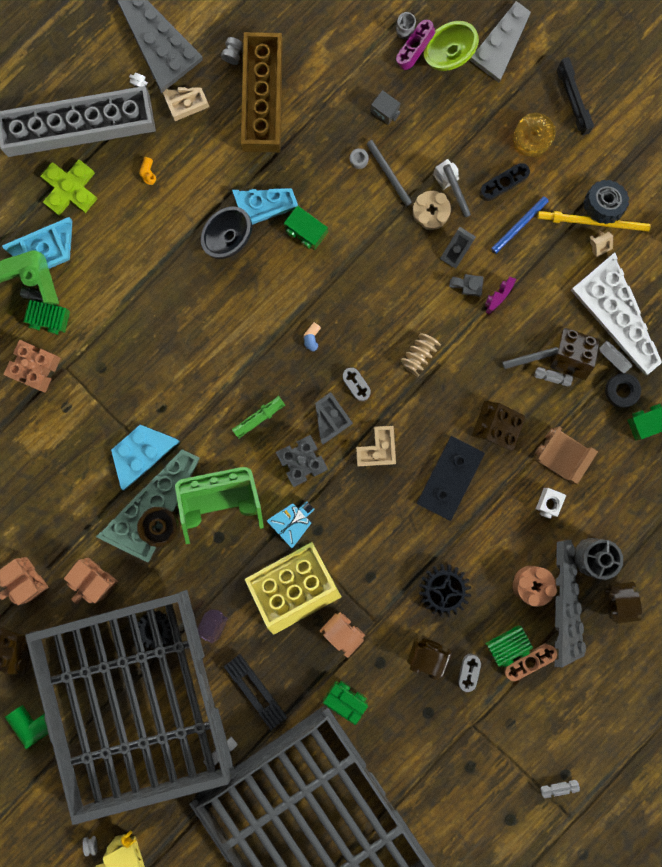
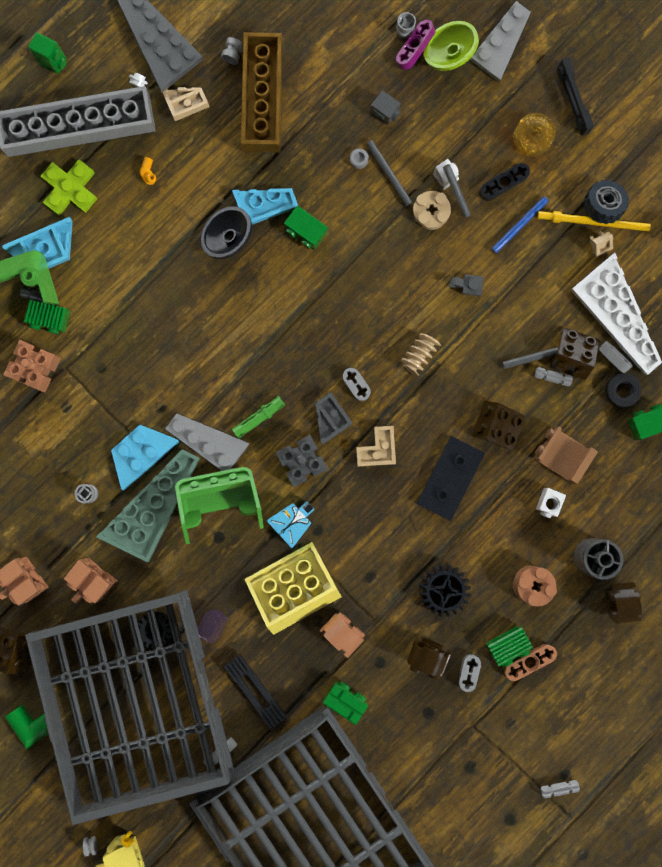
dark brown brick [137,507,180,547] -> none
arm [304,322,321,351] -> none
dark grey slope [440,227,476,269] -> none
magenta slope [485,276,516,314] -> none
dark grey wing [555,540,586,667] -> none
none -> green brick [28,32,67,74]
none -> light grey wheel [75,484,98,503]
none -> light grey wing [165,414,250,471]

